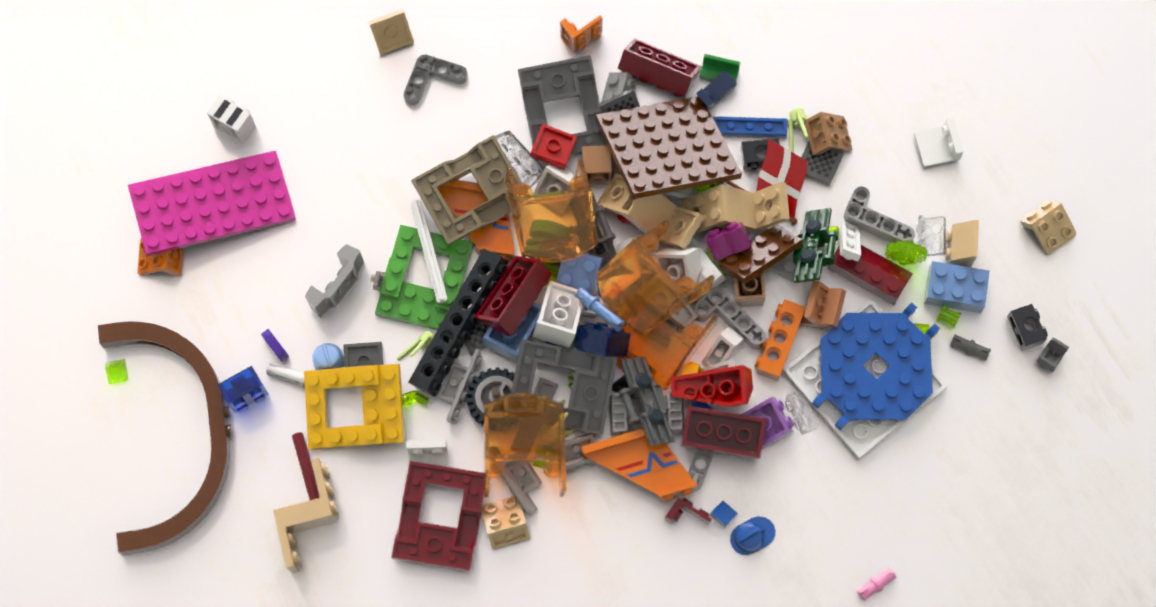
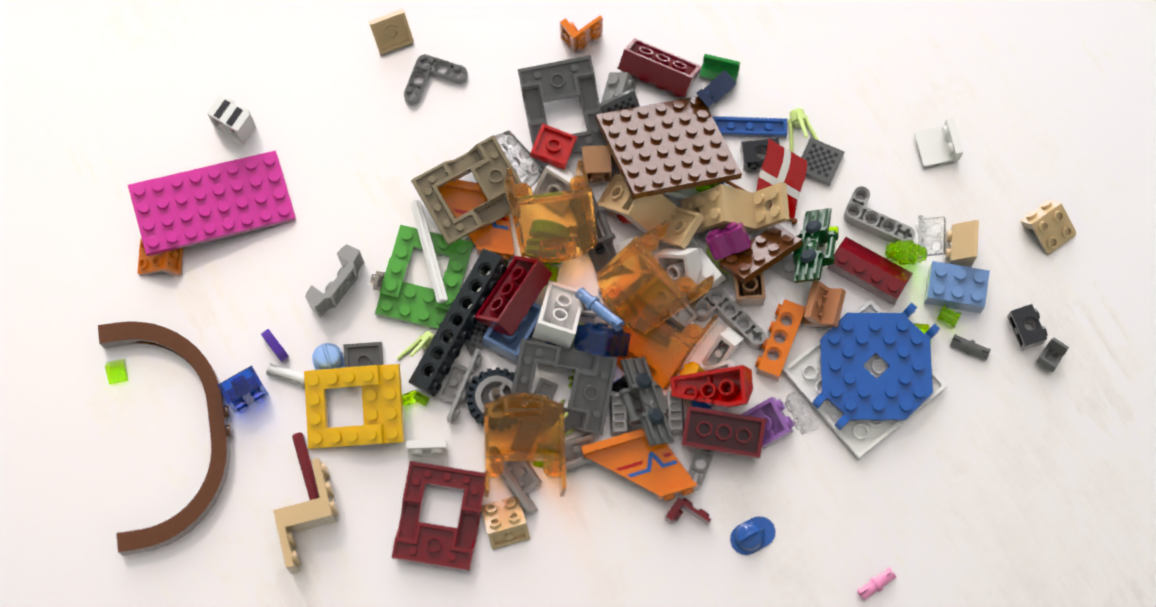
medium blue brick [556,248,604,296] -> none
blue slope [710,501,738,528] -> none
medium nougat bracket [804,112,853,156] -> none
white plate [839,220,861,261] -> none

